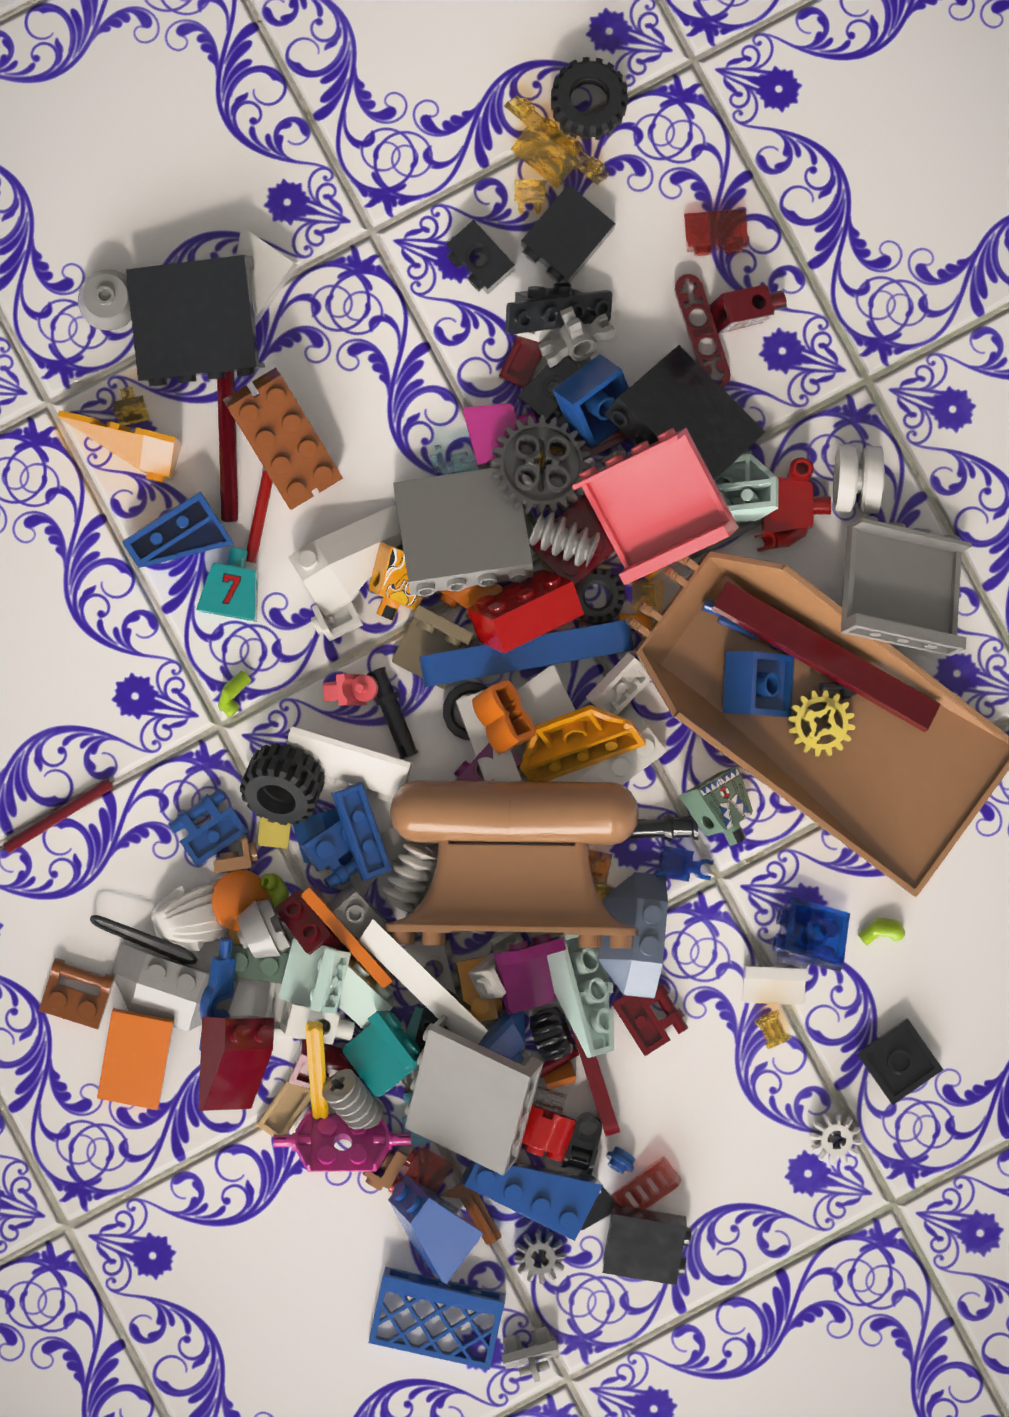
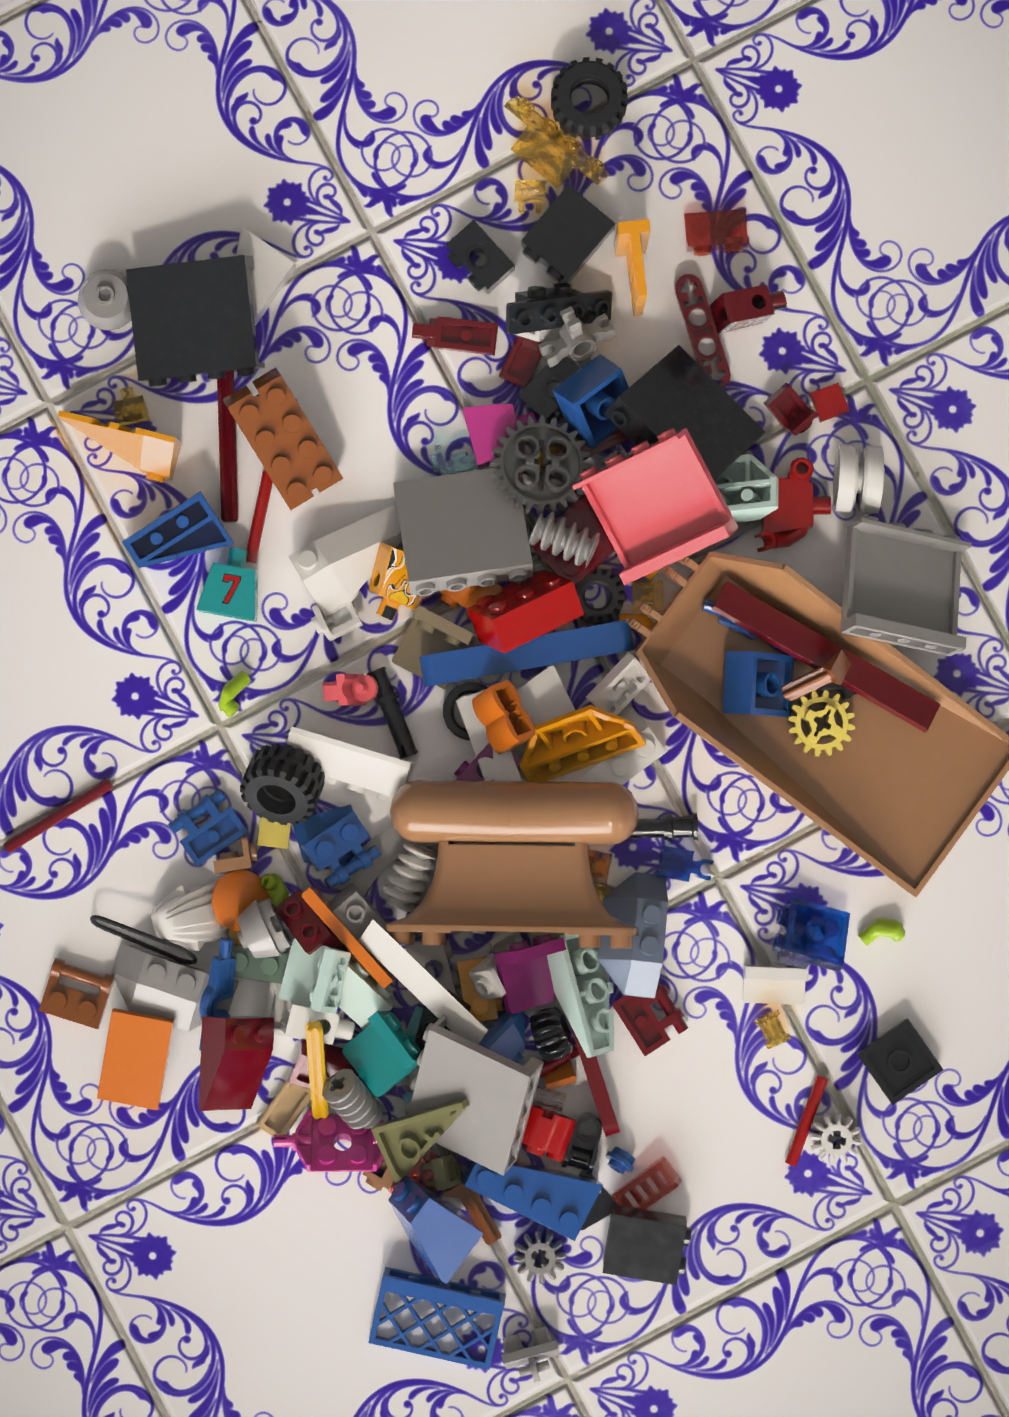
blue tile [331,782,392,881] -> none
sand green torso [679,766,753,846] -> none
none -> olive wing [371,1097,470,1183]
none -> dark red hinge [412,316,498,356]
none -> olive tile [422,1153,461,1191]
none -> light orange fence [614,219,651,316]
none -> dark red bracket [763,383,818,436]
none -> dark orange piece [781,649,851,701]
none -> red bar [785,1075,829,1167]
none -> red tile [809,382,849,423]

